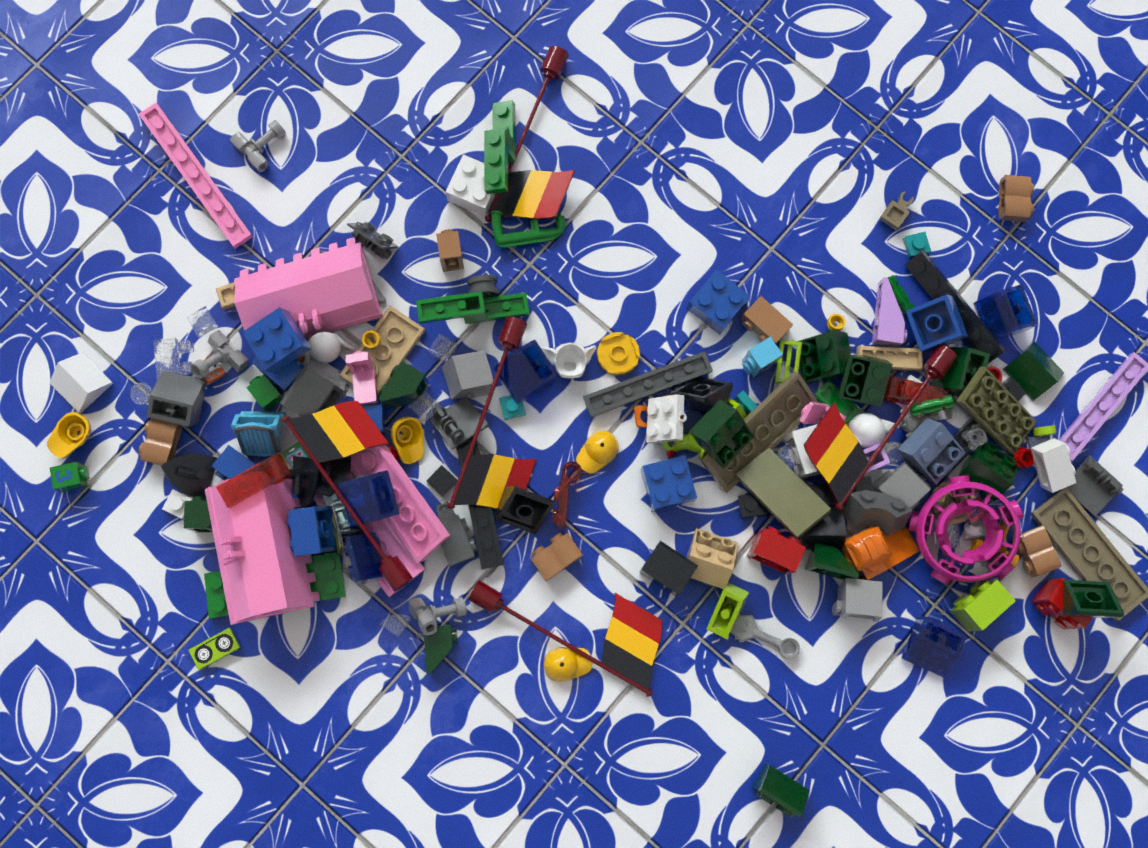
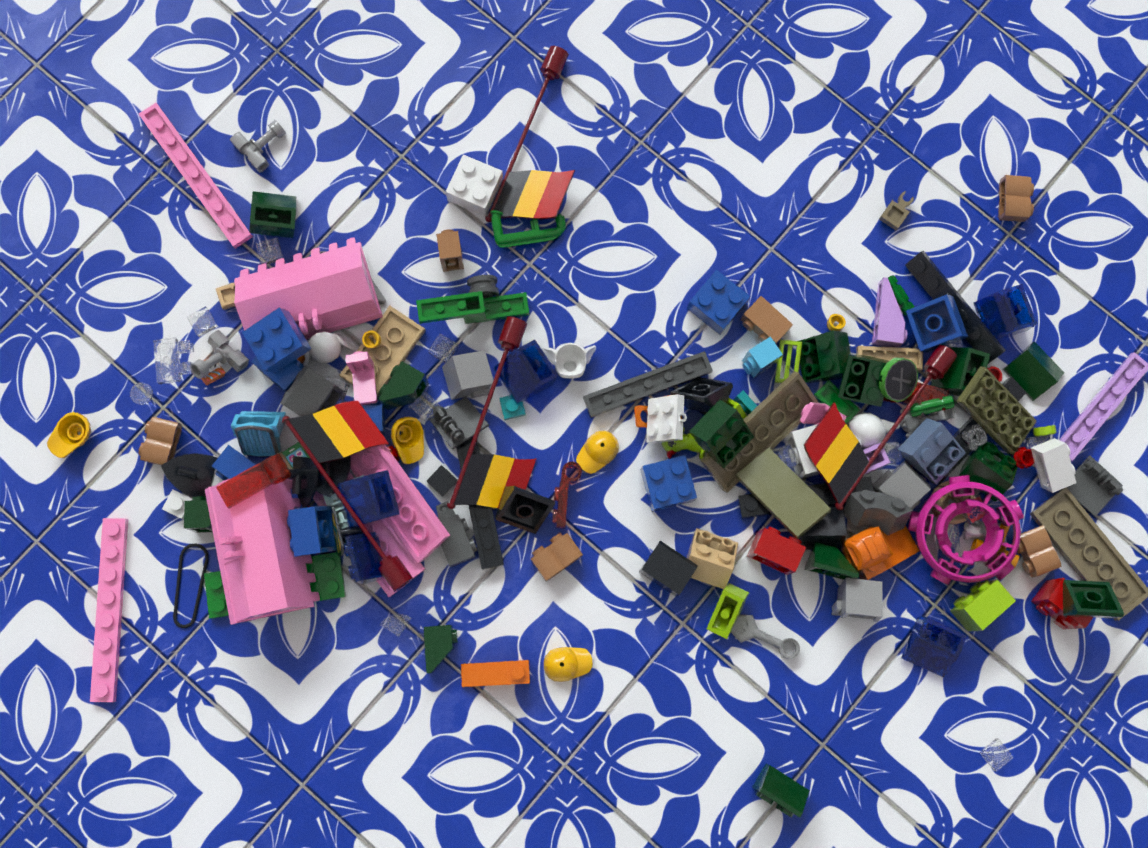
white slope [49,352,113,414] -> none
green brick [50,462,89,492] -> none
dark grey slope [146,370,207,427] -> none
tile [189,627,241,670] -> none
green brick [246,374,283,412] -> none
dark grey hinge [347,222,398,259] -> none
light grey bar [409,597,467,635] -> none
flag [468,580,662,697] -> none
green bracket [484,100,516,194] -> none
yellow tile [597,332,640,376] -> none
teal plate [903,232,931,259] -> none
none -> bright pink plate [90,518,128,702]
none -> black piece [173,543,209,628]
none -> dark green slope [249,191,296,238]
none -> clear plate [256,237,283,265]
none -> orange slope [461,660,530,687]
none -> tile [879,357,918,402]
none -> clear plate [979,738,1014,772]

